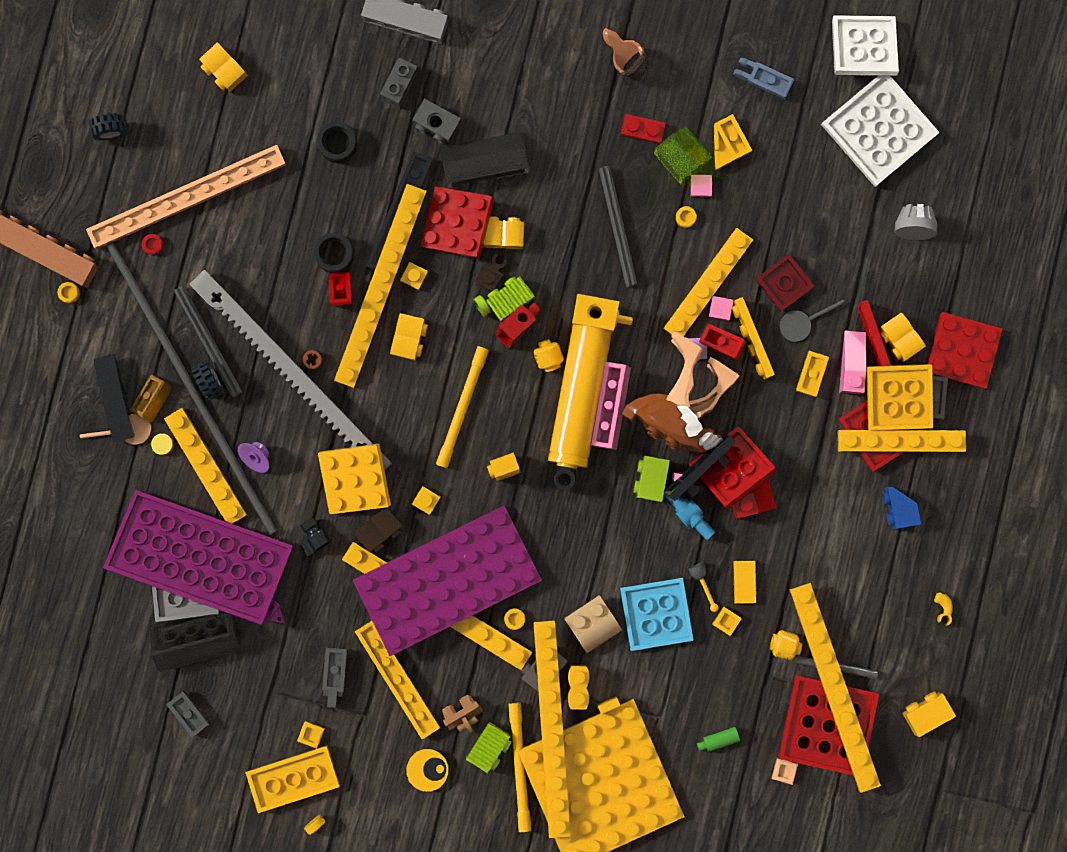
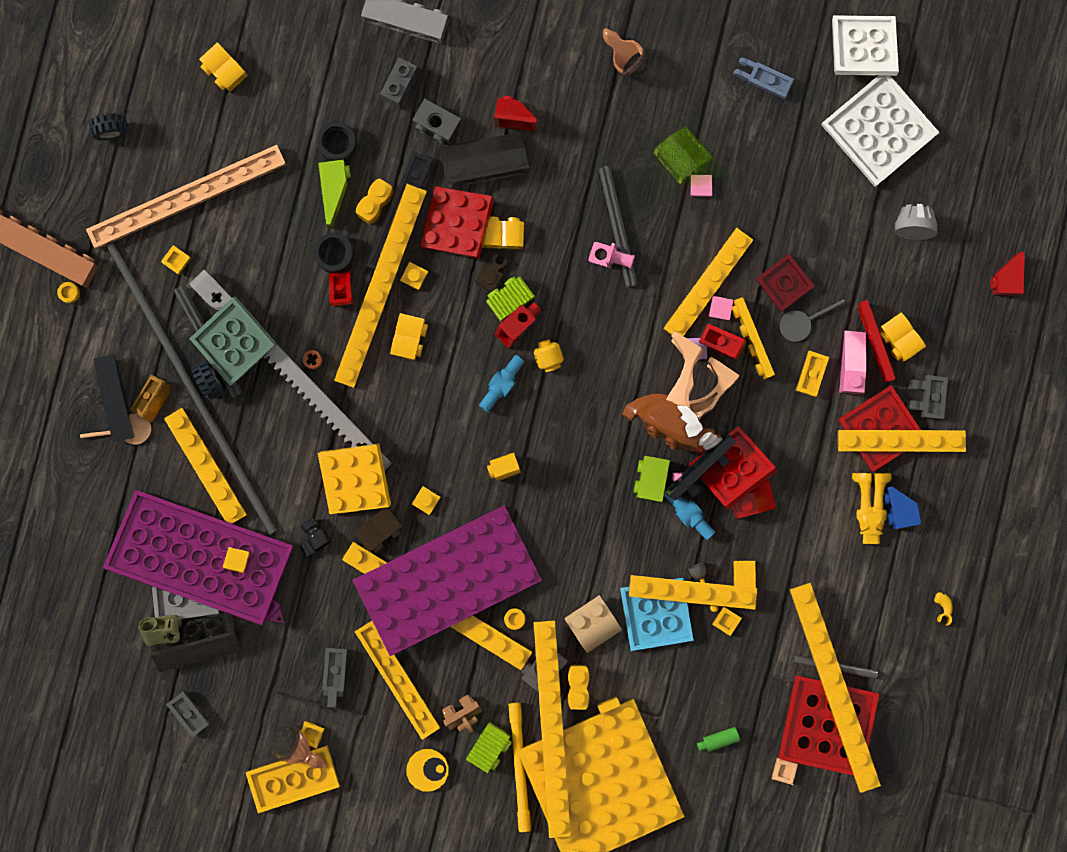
red tile [142,234,164,256] -> none
light yellow tile [151,434,174,455] -> none
medium lavender piece [238,442,269,473] -> none
yellow tile [304,815,325,835] -> none
yellow piece [436,346,489,468] -> none
lime tile [473,295,491,317] -> none
yellow piece [548,294,633,491] -> none
bright pink brick [591,362,631,450] -> none
red plate [621,114,666,145] -> none
yellow tile [676,206,697,228] -> none
yellow wing [714,114,752,170] -> none
yellow head [770,630,802,661] -> none
yellow plate [867,364,933,430] -> none
yellow brick [902,692,956,737] -> none
red plate [927,312,1002,390] -> none
none -> olive piece [138,615,182,646]
none -> yellow plate [161,245,191,275]
none -> sand green plate [189,297,277,386]
none -> yellow tile [223,547,250,574]
none -> piece [270,724,326,768]
none -> lime slope [319,160,351,228]
none -> yellow brick [356,178,394,225]
none -> dark azure pin [479,355,525,413]
none -> red slope [494,96,537,132]
none -> bright pink bracket [588,242,635,268]
none -> yellow plate [629,575,757,609]
none -> yellow piece [852,473,892,544]
none -> red slope [990,252,1025,296]

